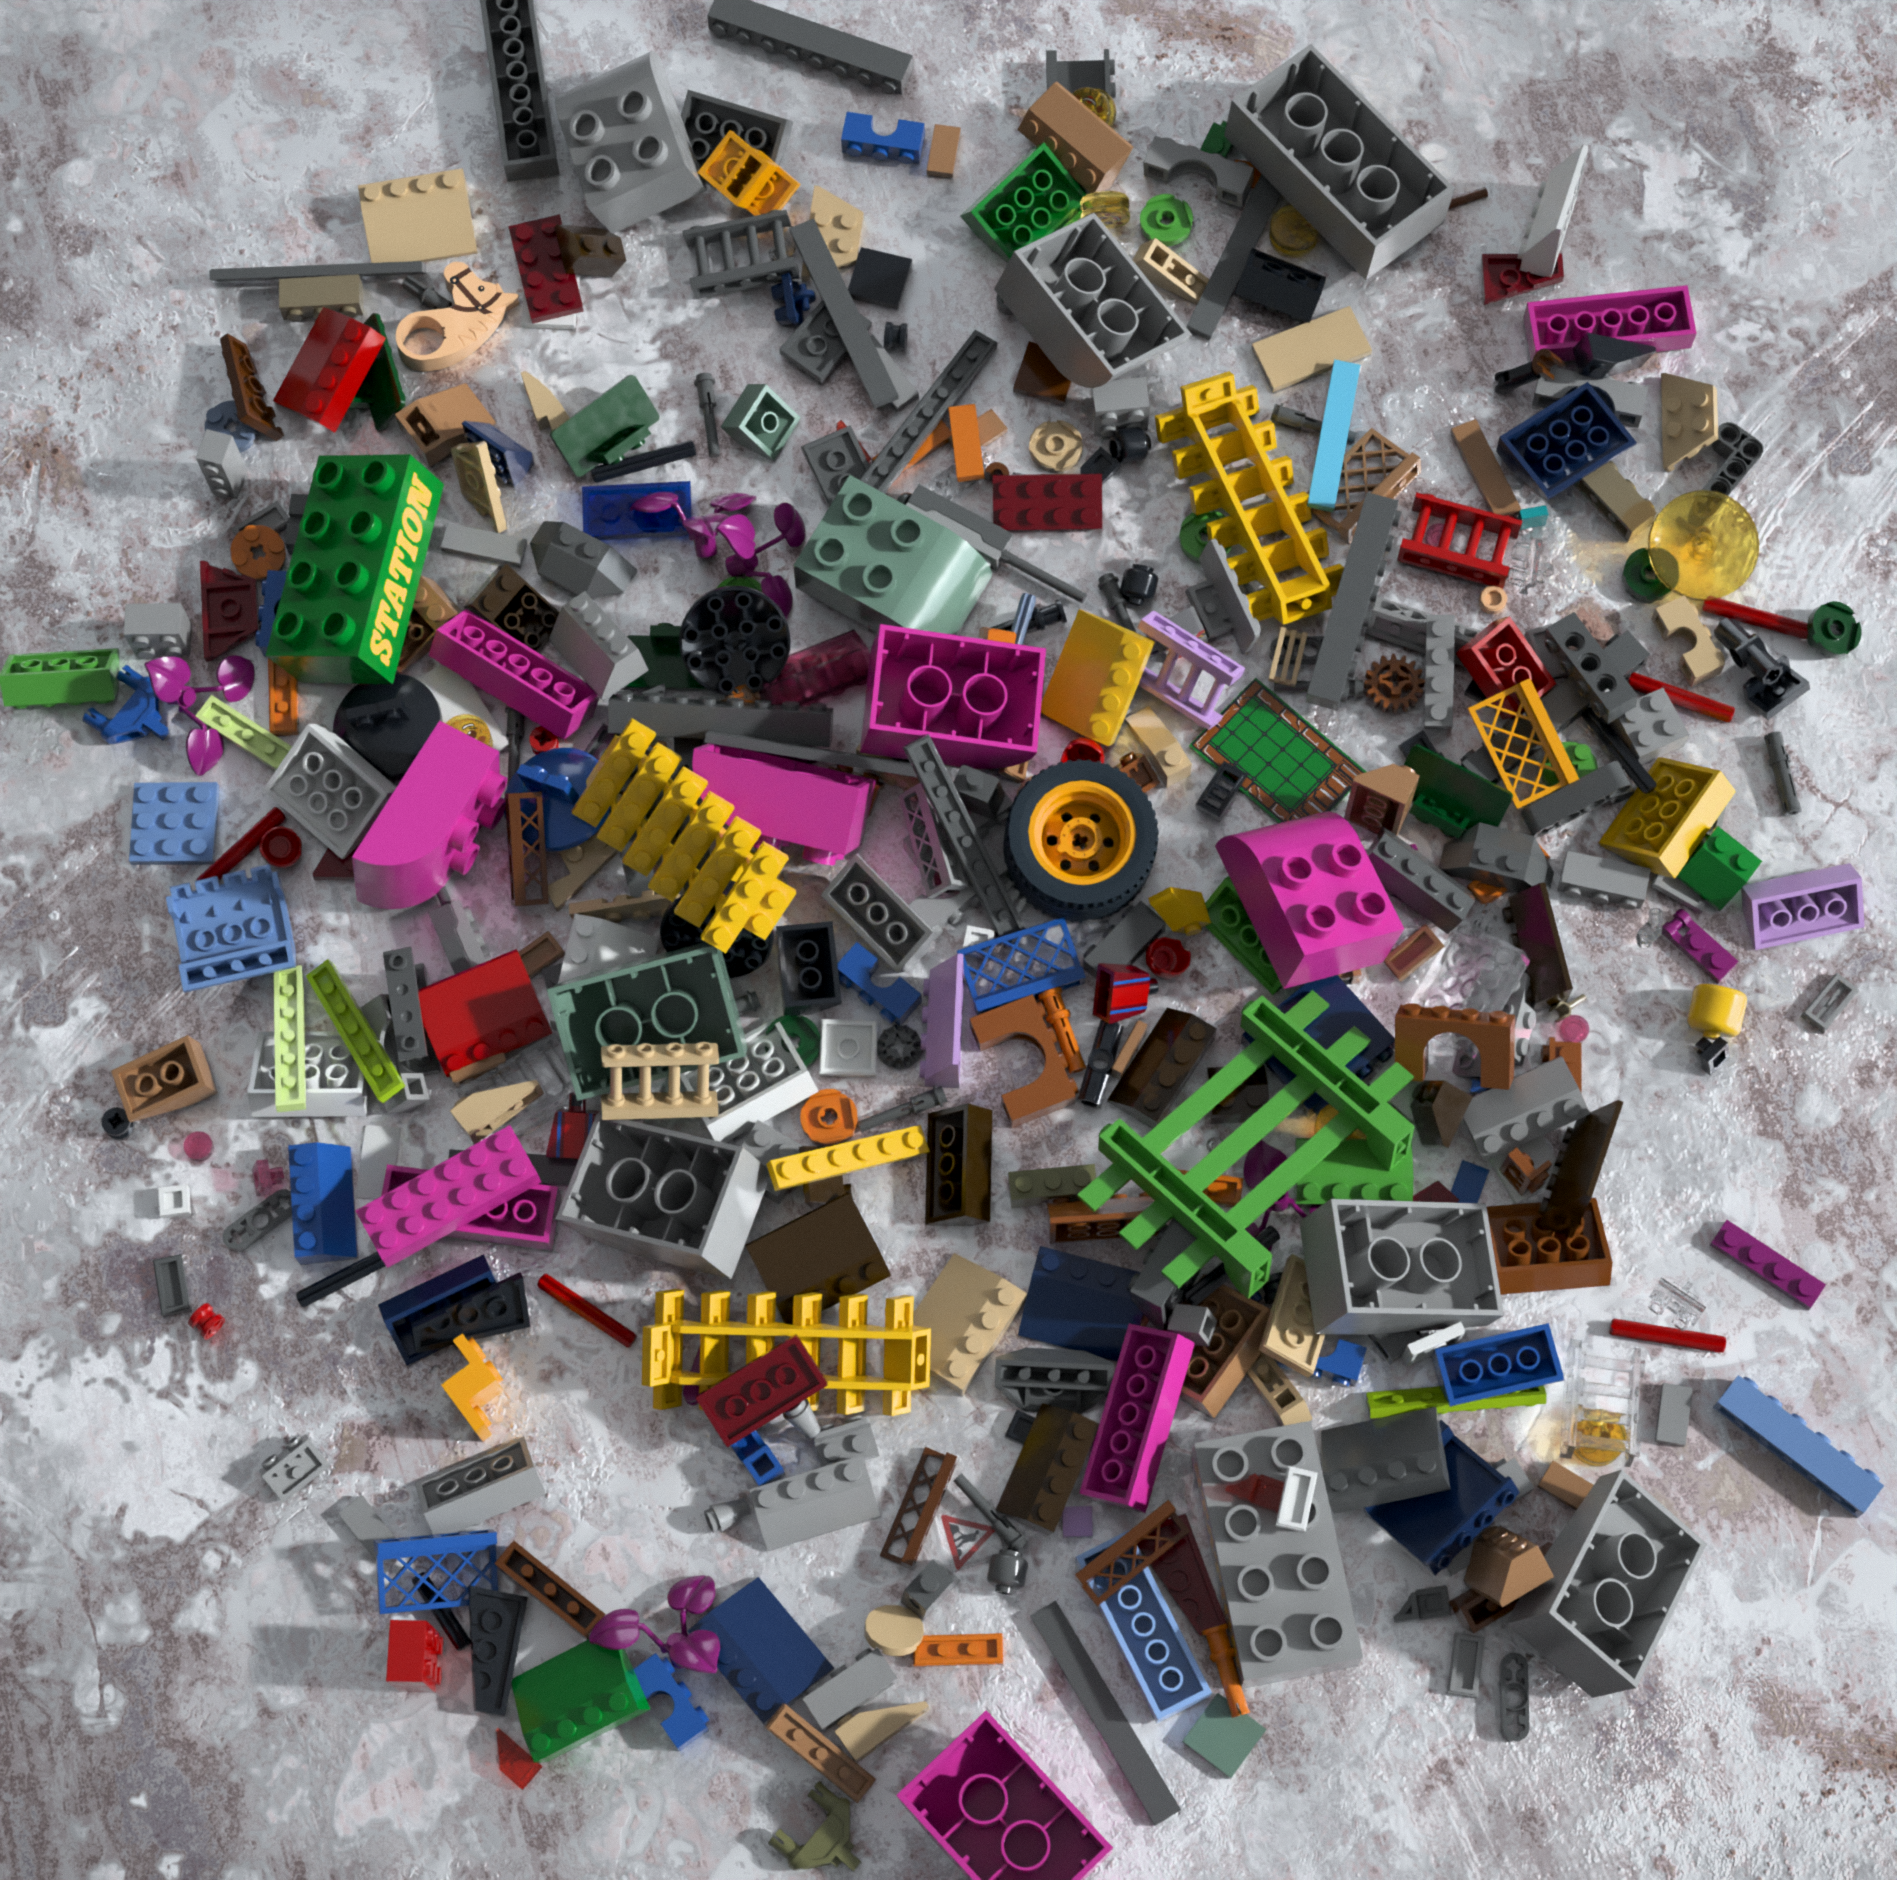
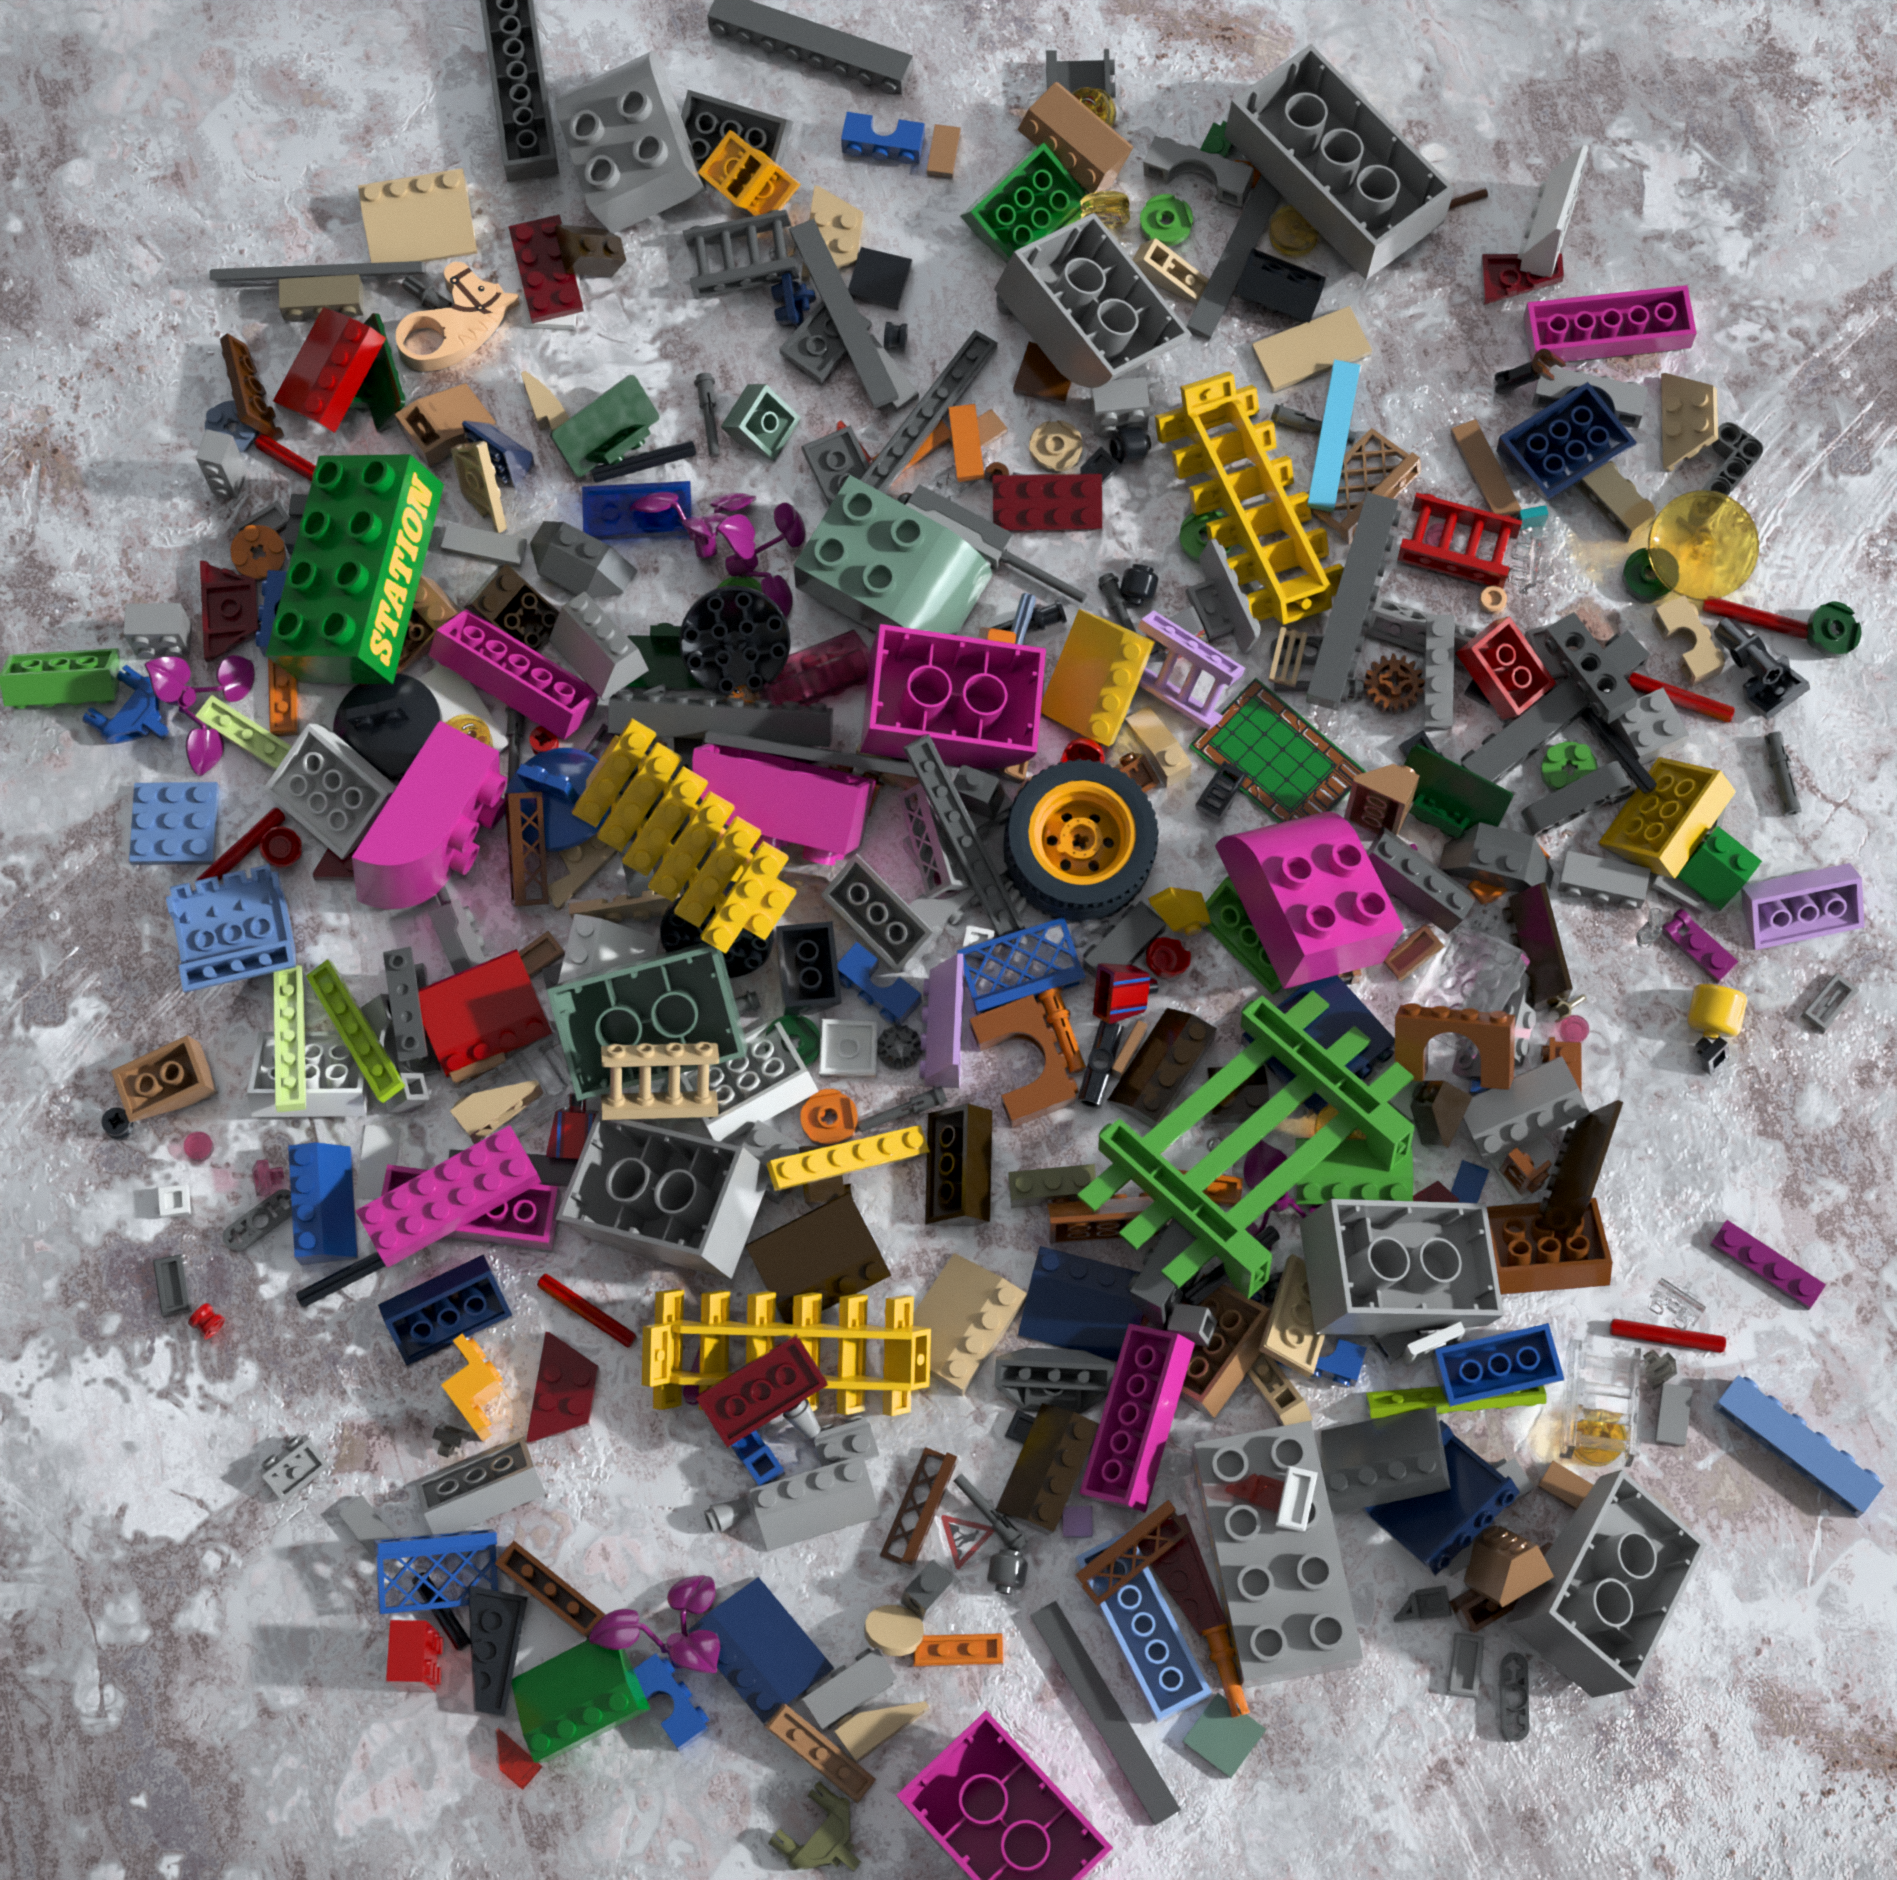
black wing [410,1272,530,1353] -> none
light orange fence [1467,678,1579,809] -> none
black slope [1573,332,1656,379] -> none
none -> red axle [254,434,316,482]
none -> clear smoke tile [432,1423,470,1458]
none -> dark red wing [526,1332,599,1444]
none -> clear smoke tile [1643,1349,1677,1390]

